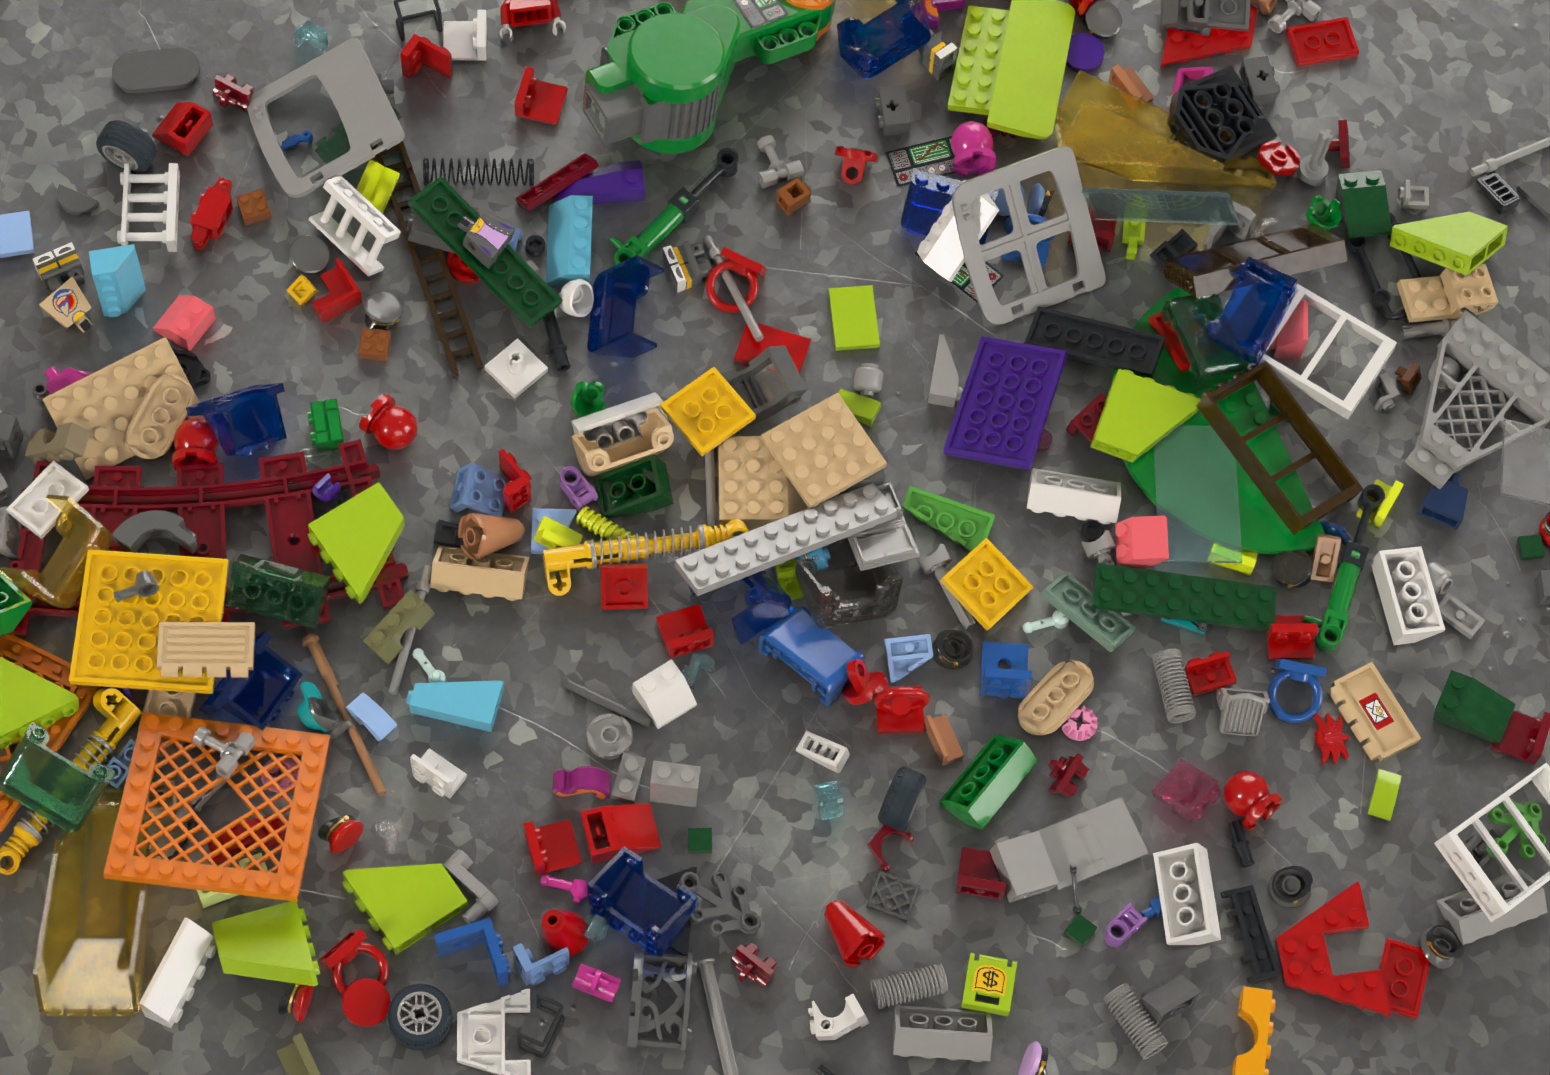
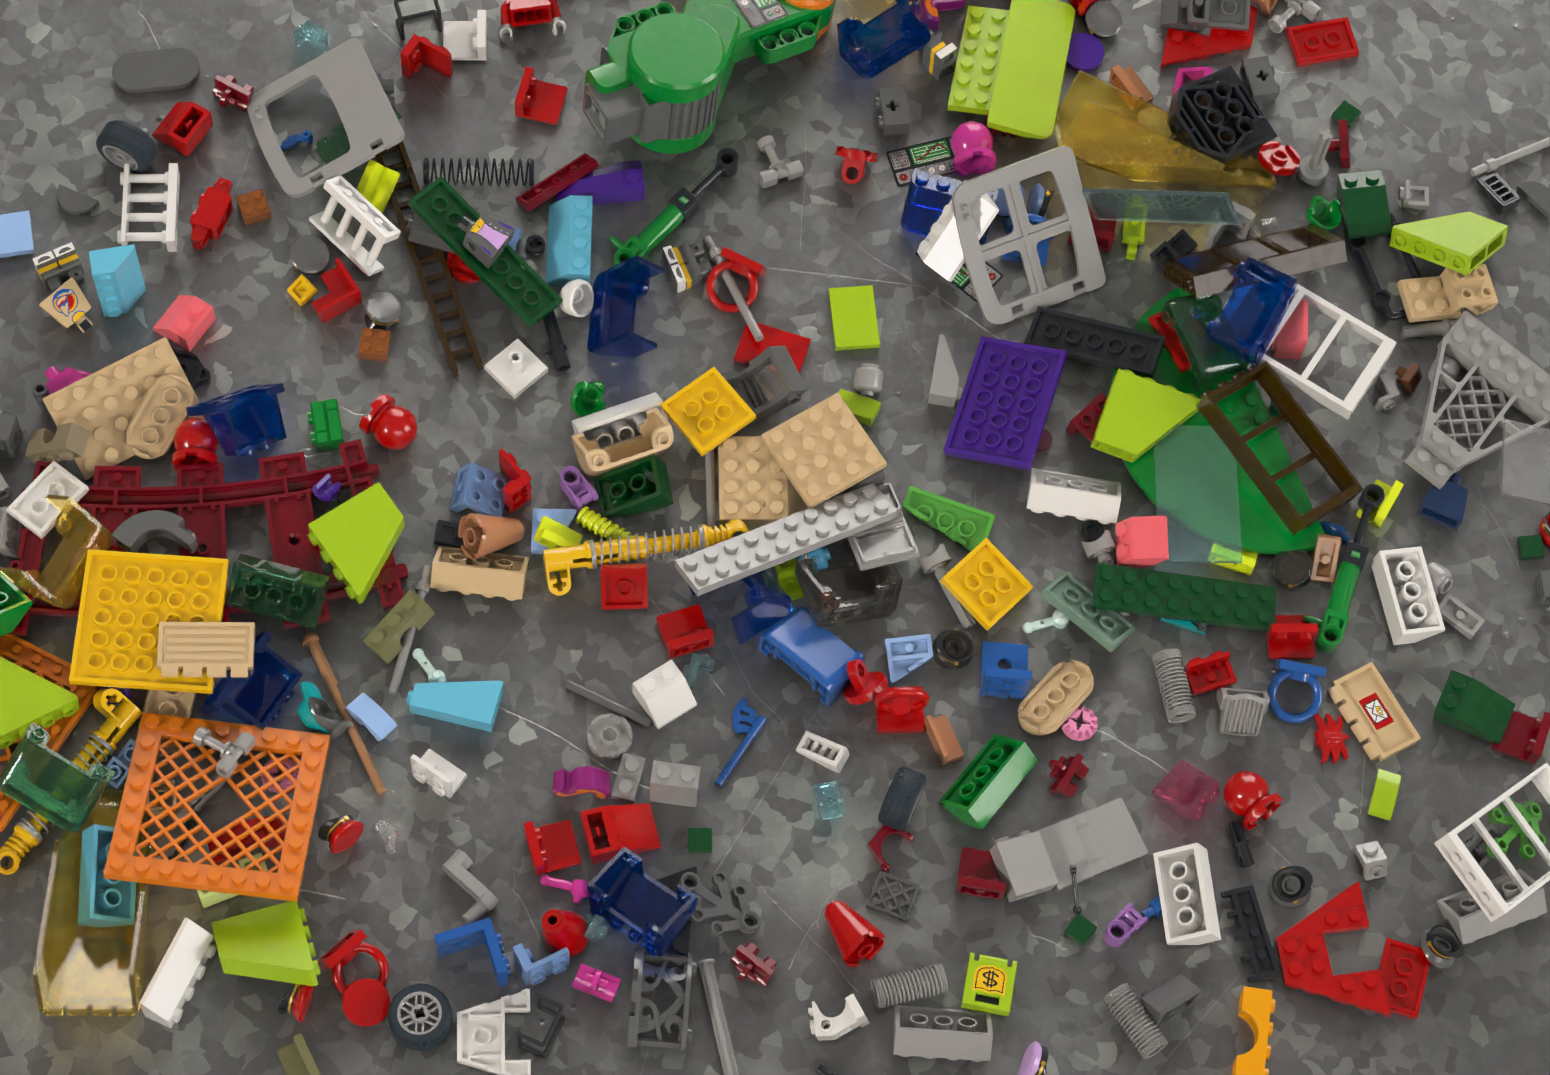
dark grey bar [113,571,159,603] -> none
lime slope [342,863,468,955] -> none
dark orange brick [776,177,811,217] -> none
none -> medium azure slope [78,824,138,928]
none -> blue piece [714,697,767,787]
none -> dark green tile [1331,100,1362,129]
none -> light grey bracket [1355,841,1388,881]

